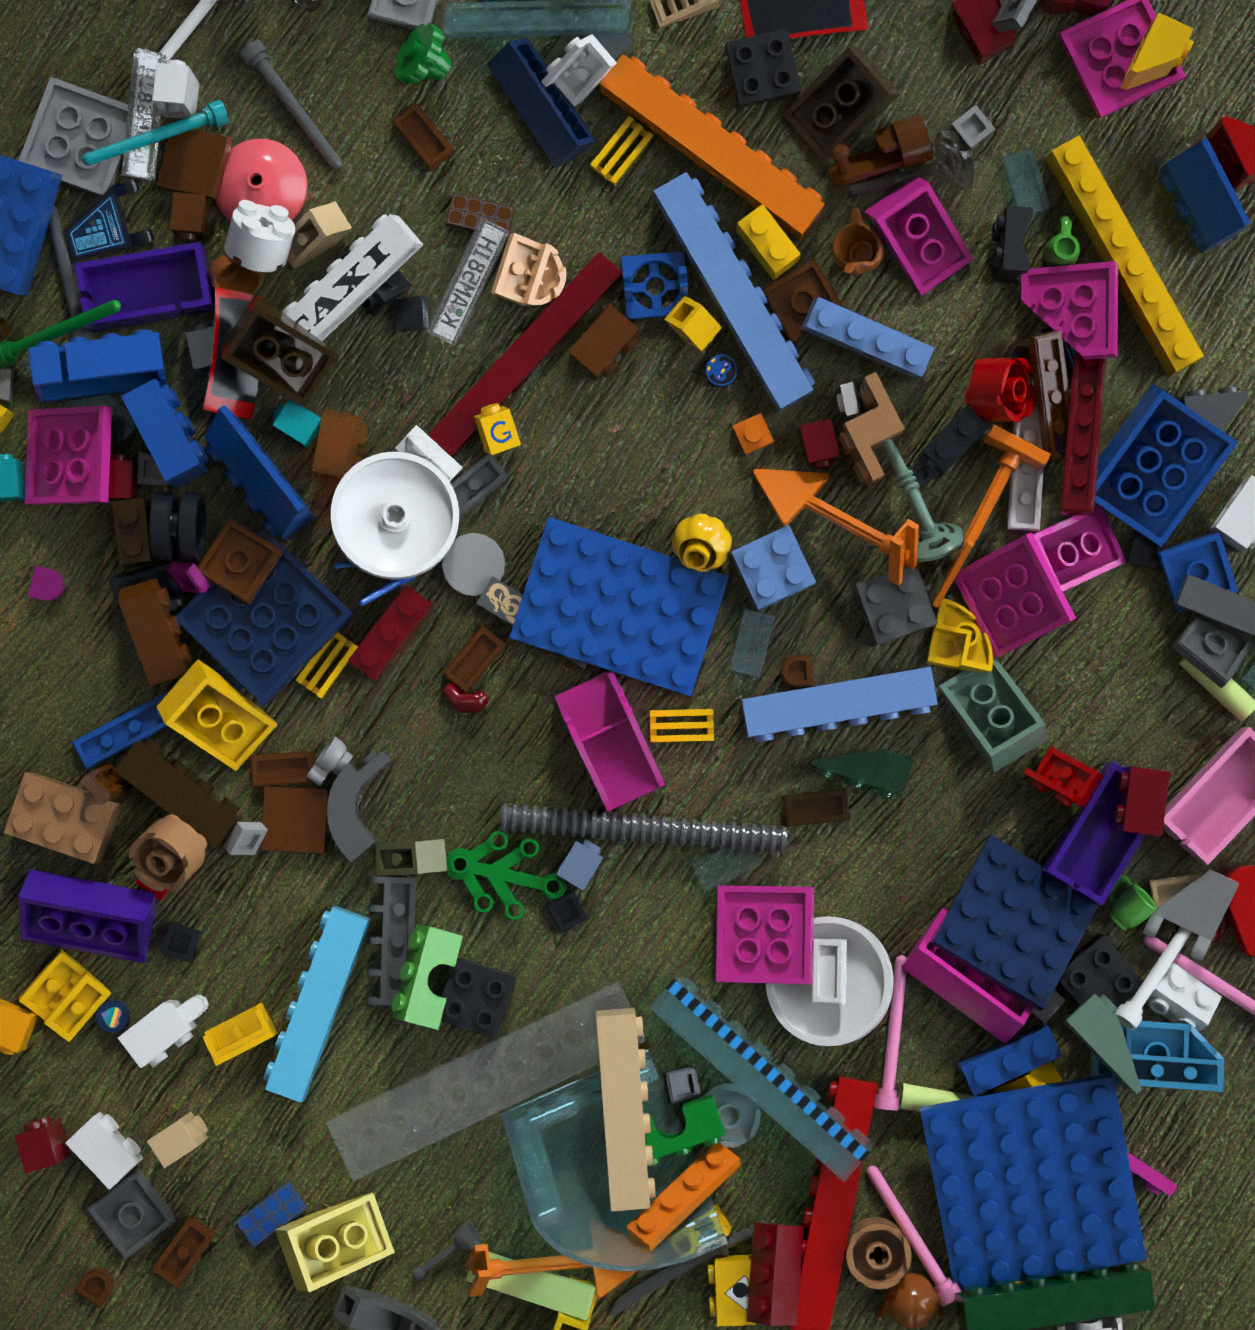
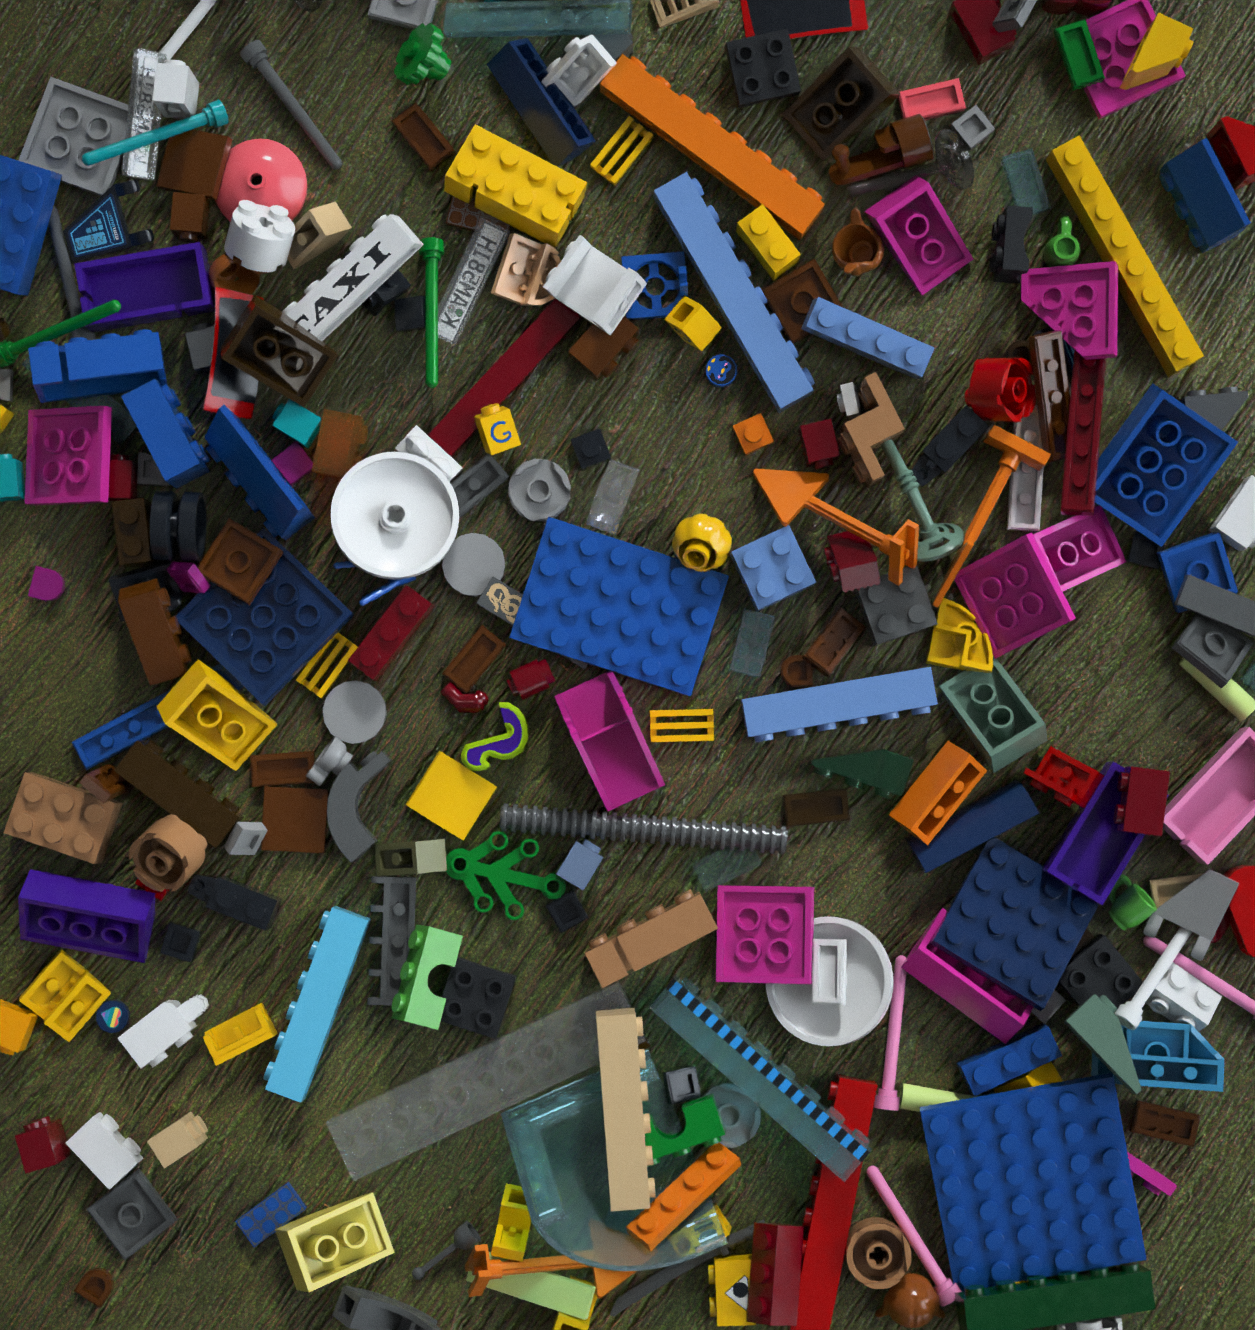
reddish brown plate [151,1215,217,1288] -> none
none -> black hinge [188,874,282,931]
none -> magenta tile [271,441,316,486]
none -> light grey tile [323,680,387,744]
none -> yellow slope [406,750,497,841]
none -> green piece [419,237,444,388]
none -> yellow piece [444,124,587,248]
none -> animal [461,702,529,771]
none -> yellow brick [491,1183,537,1262]
none -> dark red brick [506,659,556,700]
none -> light grey tile [508,459,571,522]
none -> white panel [543,235,647,335]
none -> black plate [571,428,611,470]
none -> medium nougat piece [585,889,718,988]
none -> clear slope [586,459,640,535]
none -> reddish brown plate [802,607,866,677]
none -> dark red brick [823,531,880,593]
none -> orange brick [889,741,988,845]
none -> coral tile [897,78,966,120]
none -> dark blue brick [905,779,1039,873]
none -> green tile [1054,19,1105,91]
none -> reddish brown plate [1129,1099,1201,1147]

